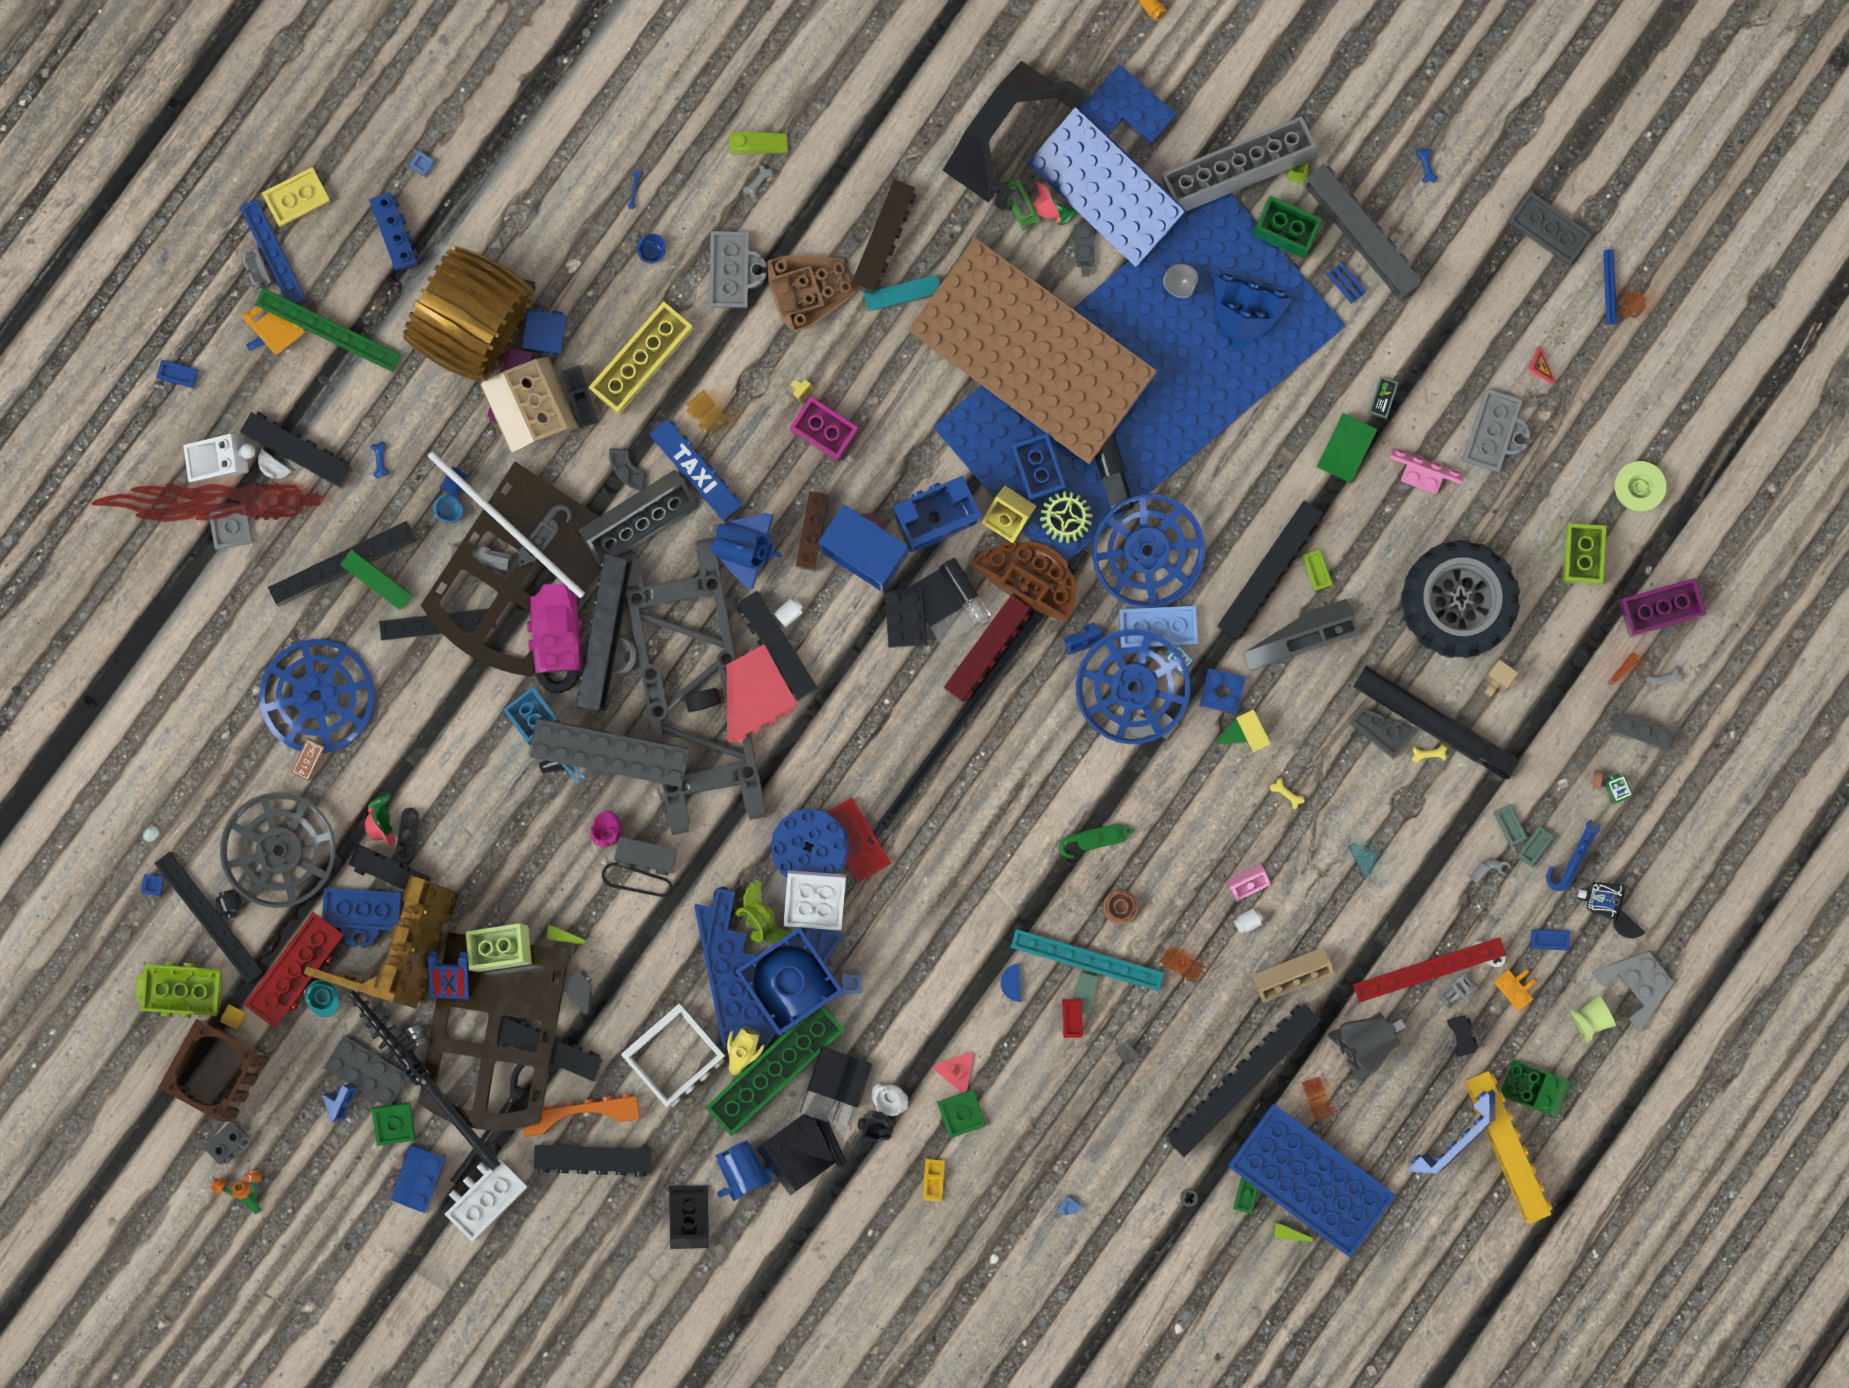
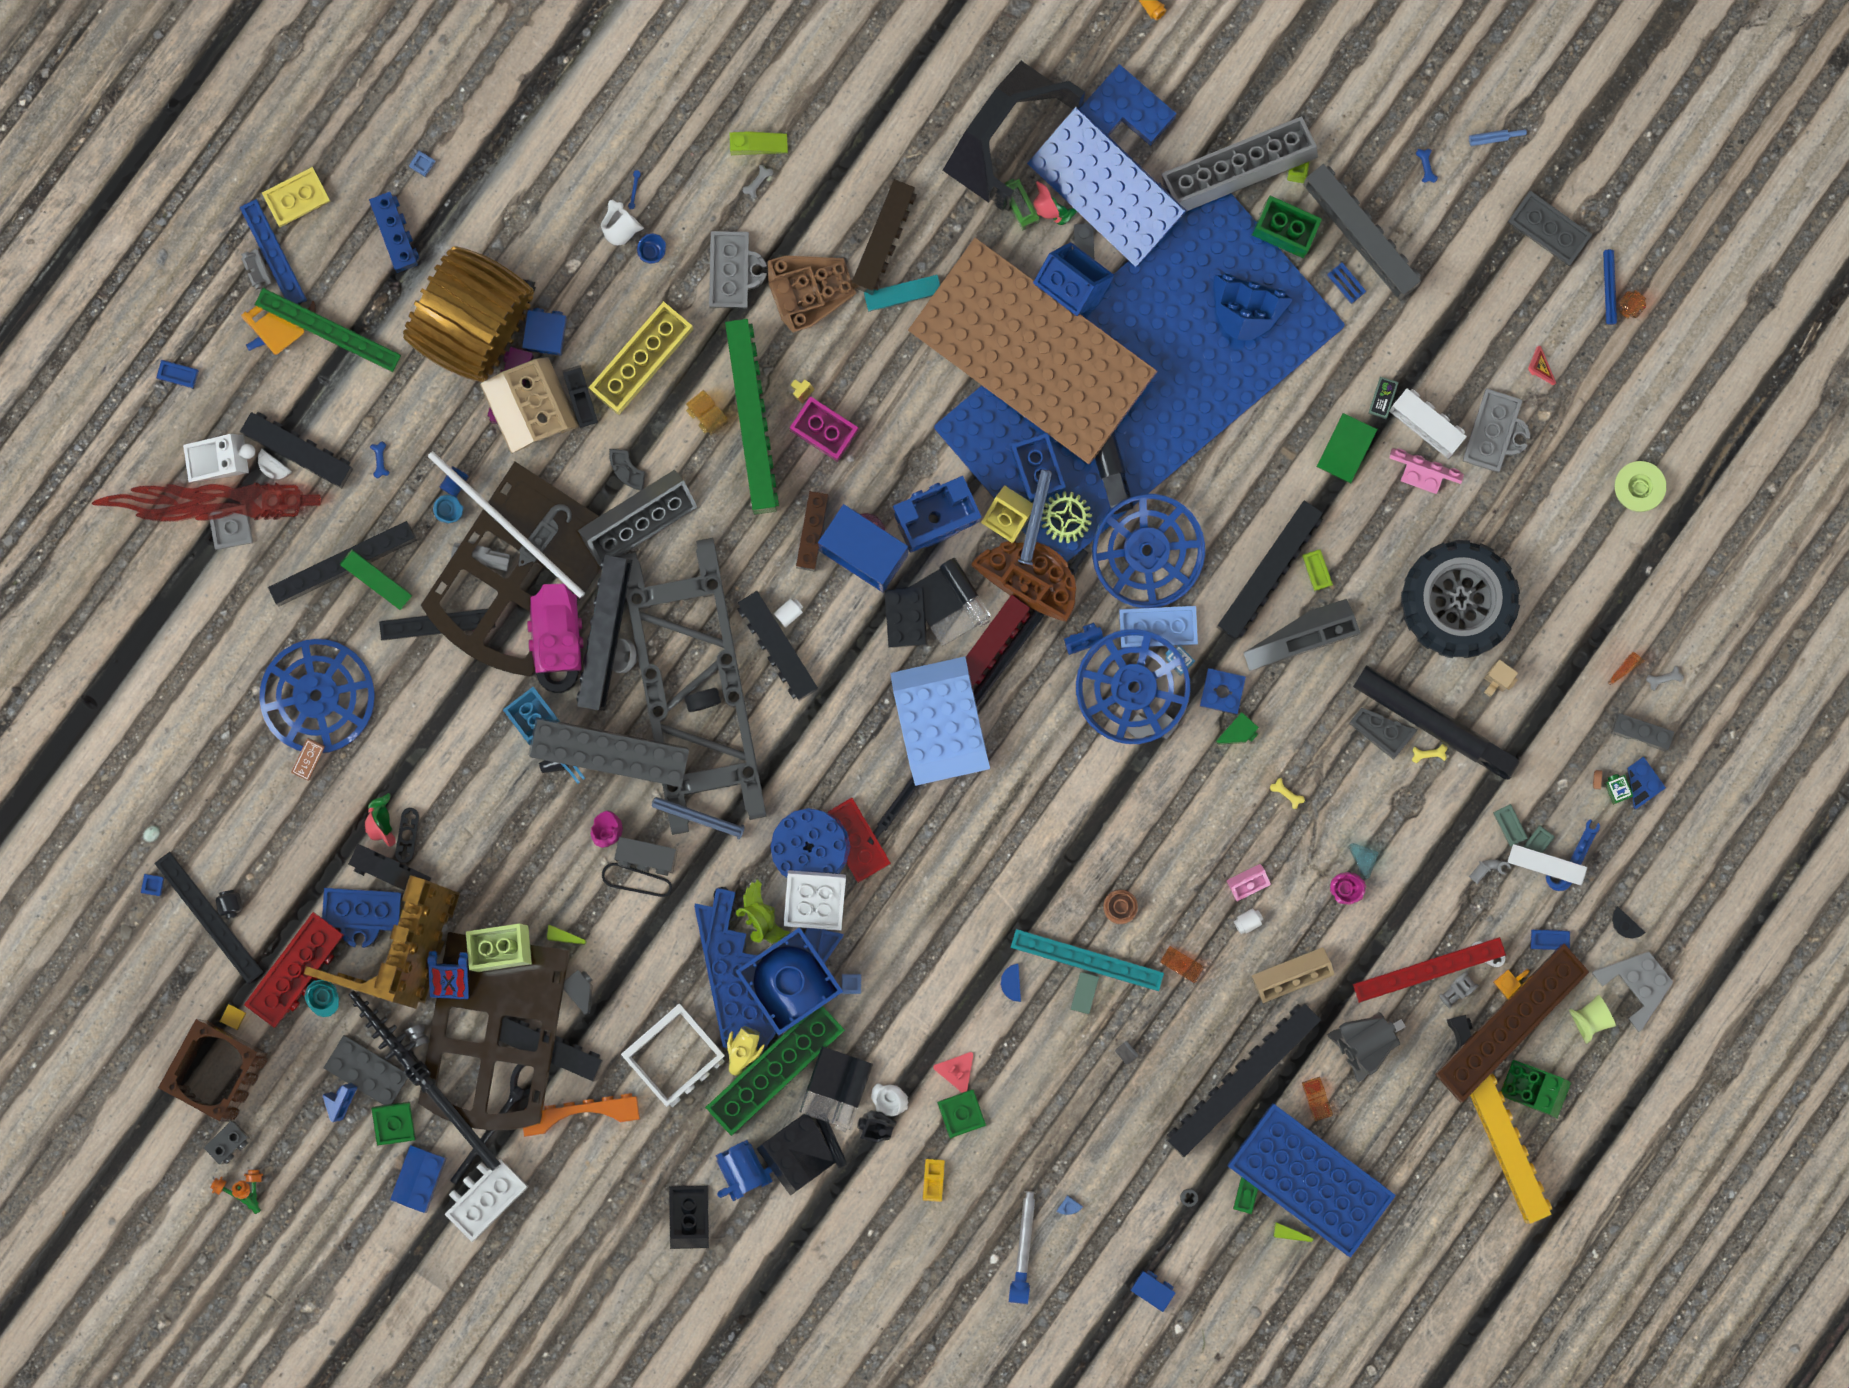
lime slope [135,962,222,1018] -> none
dark grey dish [220,792,336,908] -> none
black brick [534,1145,652,1176] -> none
blue brick [650,419,742,523] -> none
blue brick [711,513,782,589] -> none
coral slope [726,644,798,743] -> none
green plate [1059,823,1134,858] -> none
red tile [1062,998,1083,1038] -> none
light grey helmet [1163,264,1198,298] -> none
light yellow tile [1236,709,1271,753] -> none
slope [1408,1089,1495,1174] -> none
lime brick [1562,523,1606,585] -> none
torso [1578,882,1626,923] -> none
magenta brick [1618,578,1706,638] -> none
none -> white piece [601,200,644,245]
none -> sand blue axle [652,797,745,840]
none -> green brick [725,319,779,515]
none -> light blue slope [890,656,990,786]
none -> flat silver piece [1009,1191,1036,1304]
none -> sand blue axle [1018,469,1052,565]
none -> blue container [1033,242,1115,316]
none -> blue brick [1130,1270,1175,1312]
none -> dark pink hair [1330,872,1366,905]
none -> white brick [1389,389,1467,459]
none -> reddish brown plate [1435,944,1589,1103]
none -> medium blue axle [1469,129,1527,146]
none -> white tile [1508,844,1587,886]
none -> blue wing [1627,757,1666,809]

